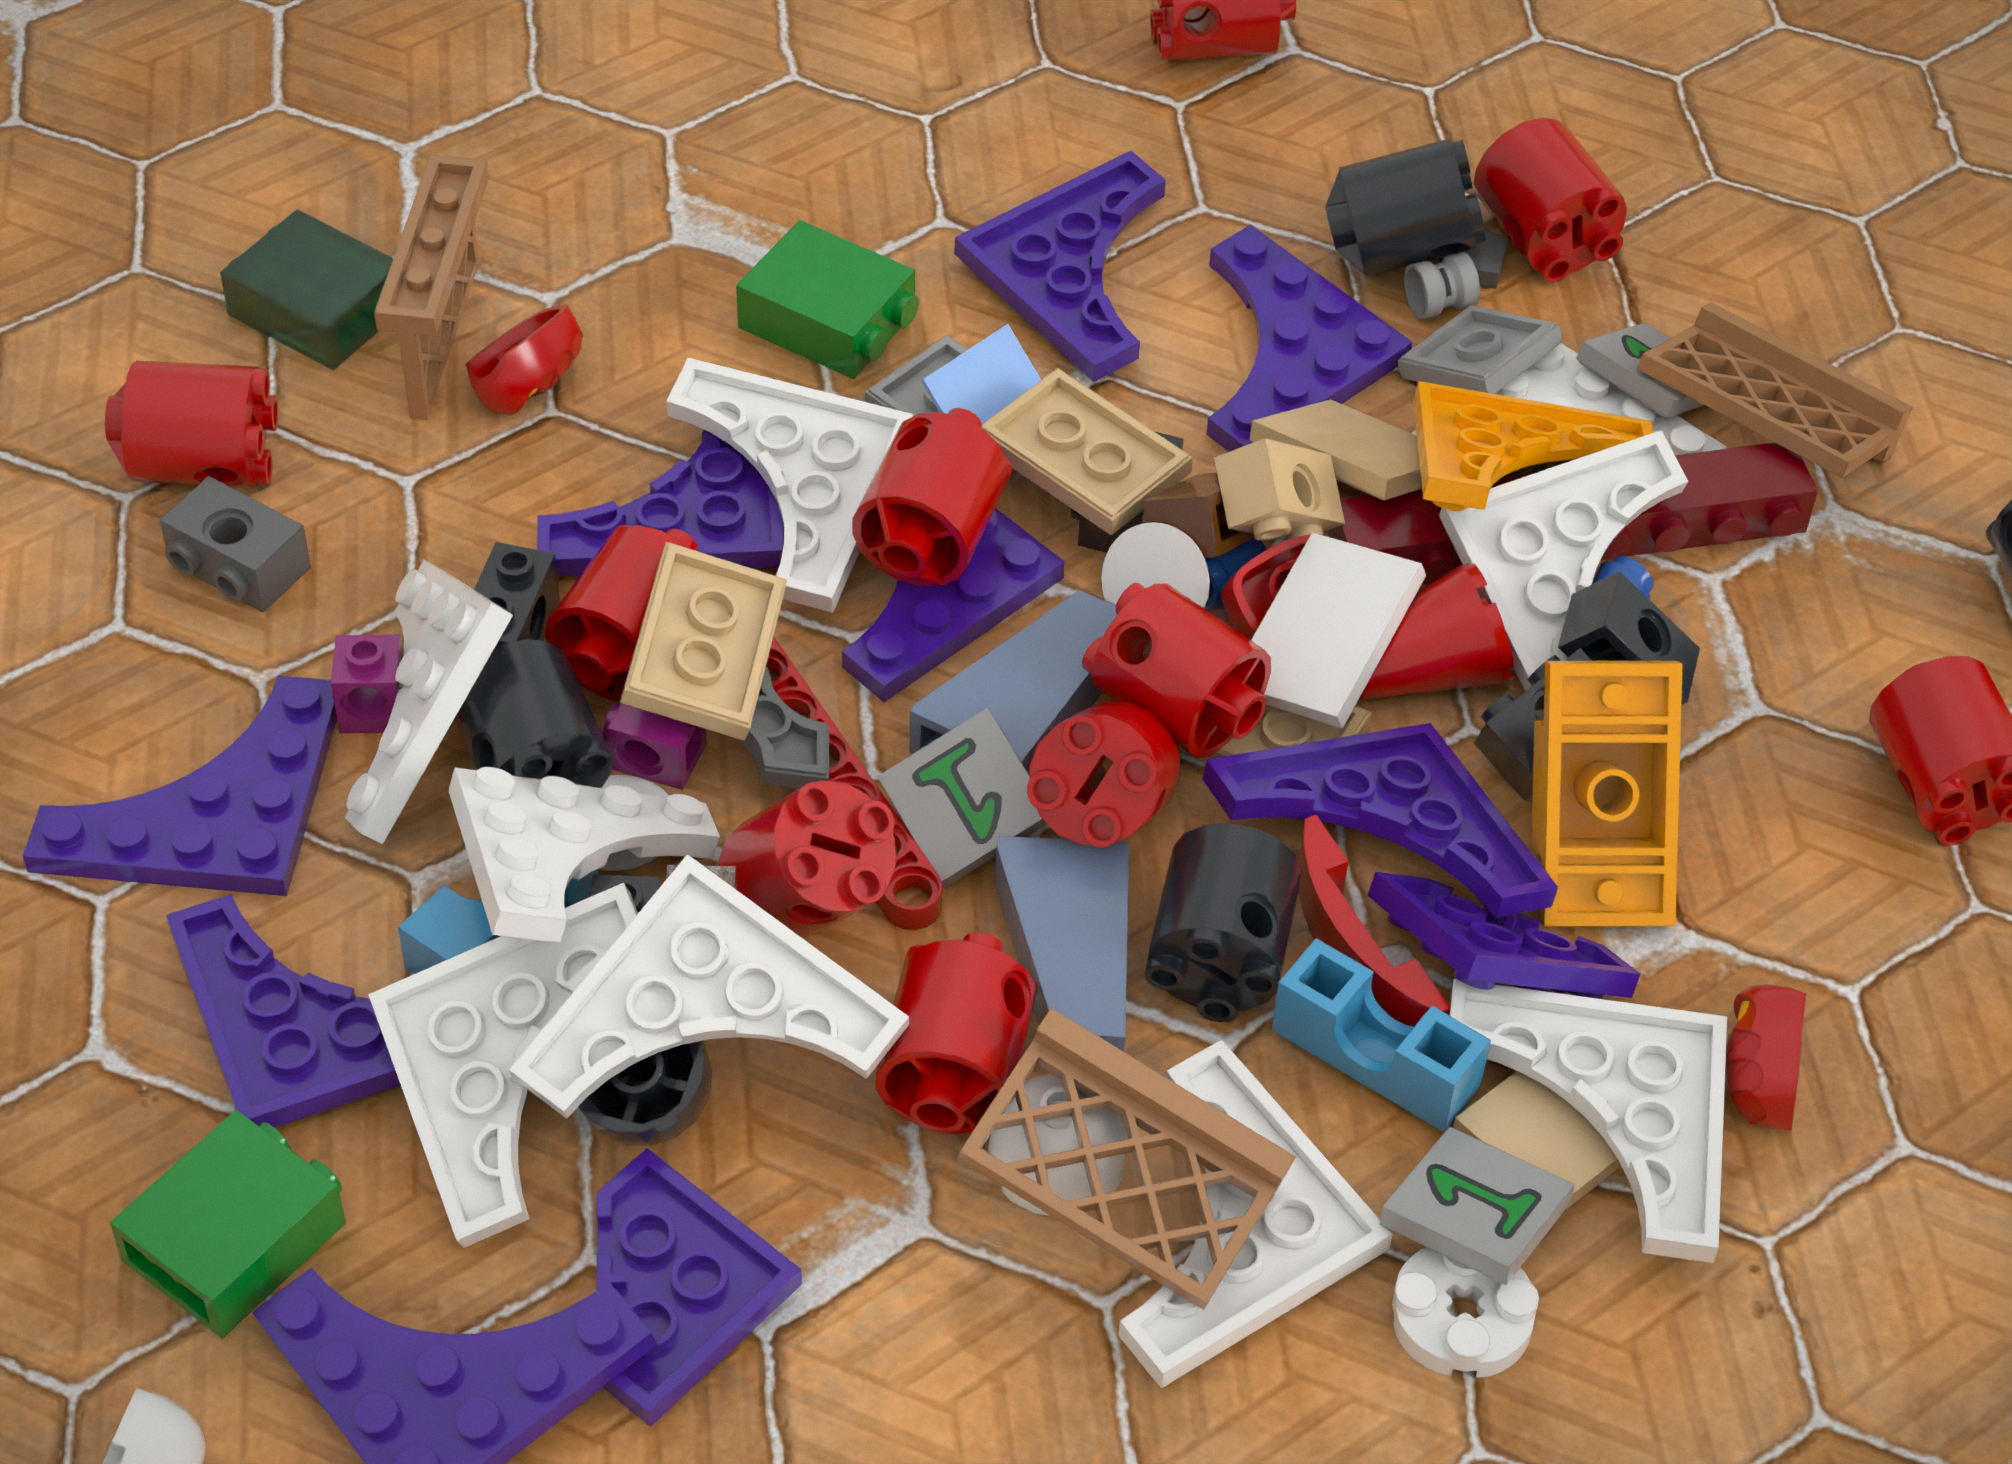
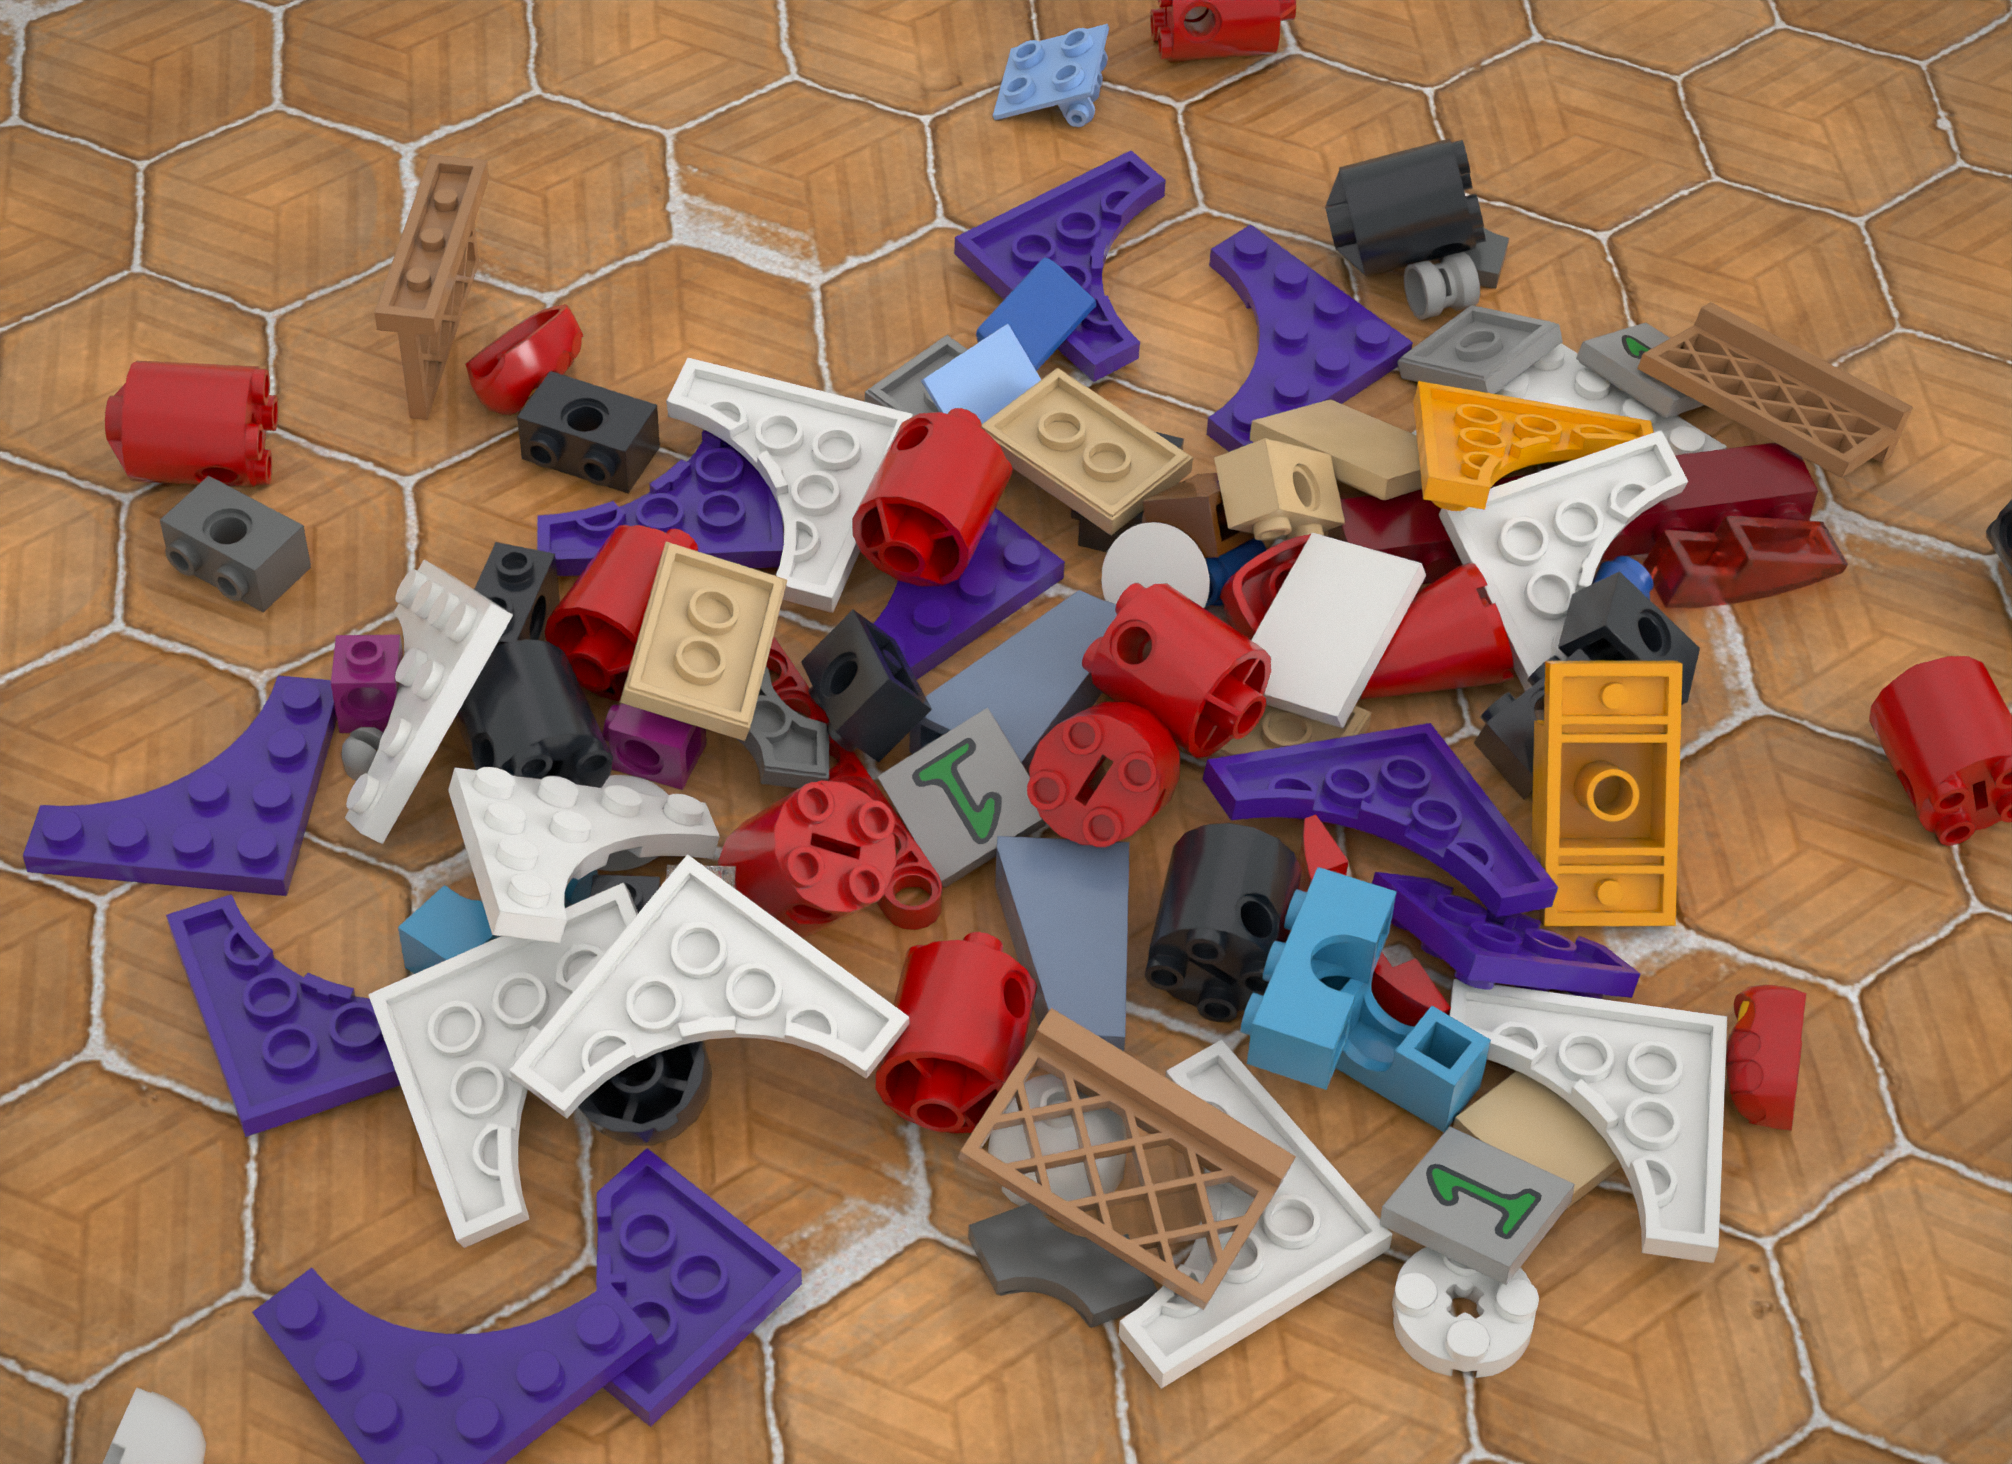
green brick [110,1110,346,1339] -> none
clear green brick [220,209,393,371] -> none
green brick [736,220,919,379] -> none
red cylinder [1473,118,1627,283] -> none
none -> light grey hinge [341,727,383,781]
none -> black brick [517,371,660,494]
none -> black brick [801,609,932,762]
none -> dark grey tile [968,1203,1158,1328]
none -> blue slope [976,257,1096,371]
none -> light blue hinge [993,24,1109,127]
none -> dark azure arch [1240,867,1396,1090]
none -> clear red slope [1642,516,1848,608]

